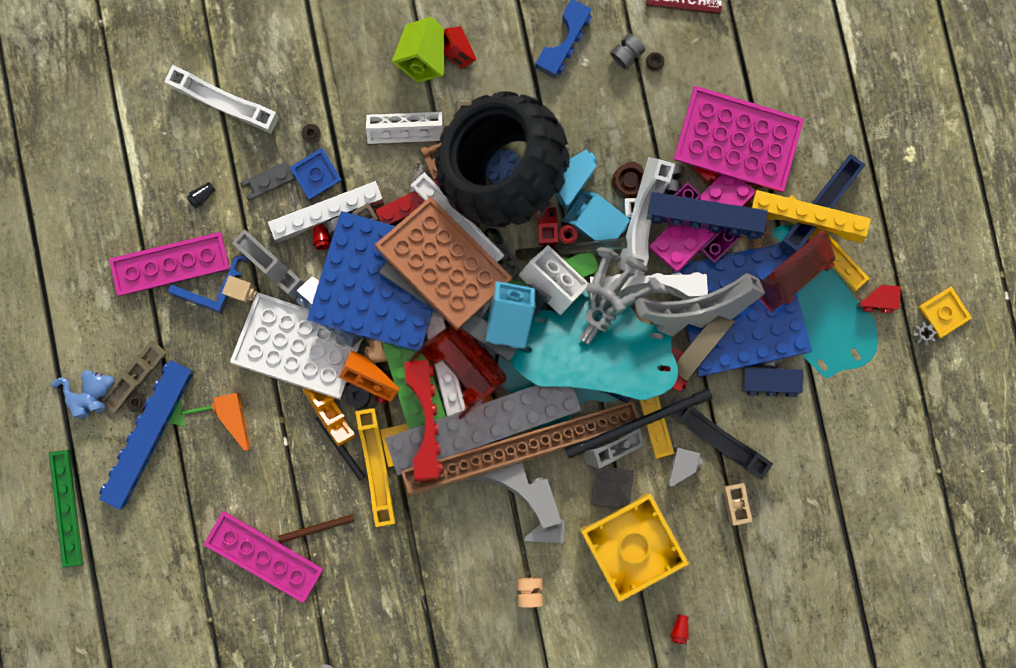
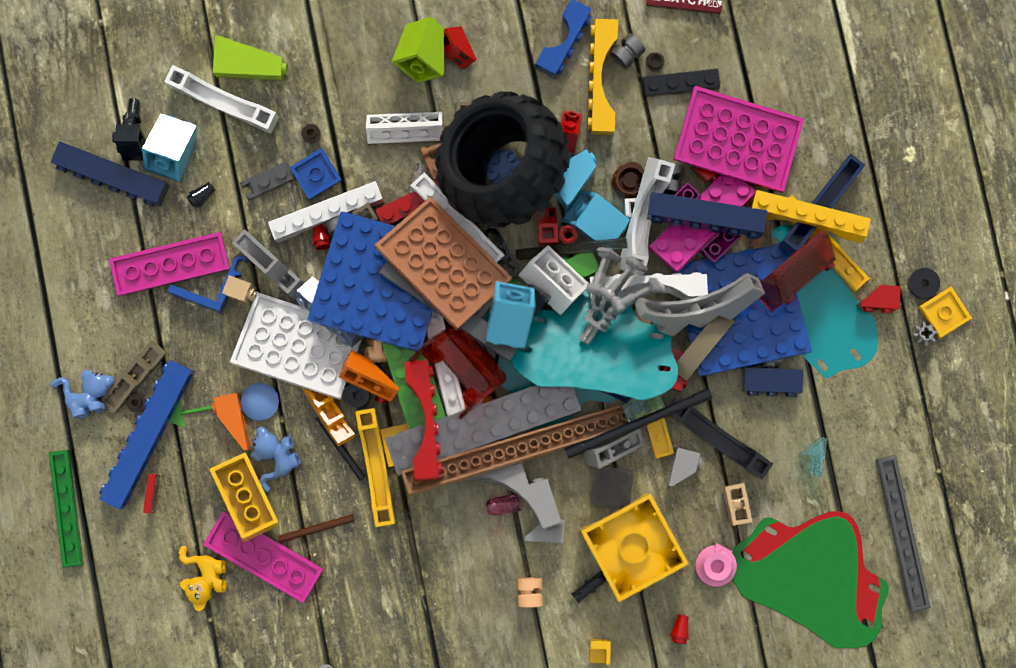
none -> dark blue brick [51,141,169,207]
none -> black brick [112,98,146,161]
none -> slope [142,114,197,182]
none -> red tile [143,474,160,514]
none -> yellow animal [178,546,227,612]
none -> yellow brick [210,452,279,543]
none -> lime slope [213,35,288,80]
none -> medium blue dish [241,383,279,421]
none -> medium blue animal [251,427,301,493]
none -> clear pink piece [486,494,521,516]
none -> red slope [561,111,582,153]
none -> black pin [571,570,607,603]
none -> yellow arch [587,19,618,136]
none -> yellow panel [589,639,611,665]
none -> clear light blue slope [622,395,665,422]
none -> black plate [643,68,721,97]
none -> bright pink piece [696,543,737,587]
none -> green piece [732,511,889,648]
none -> clear light blue slope [798,438,827,477]
none -> dark grey tile [876,455,931,612]
none -> black piece [908,268,940,299]

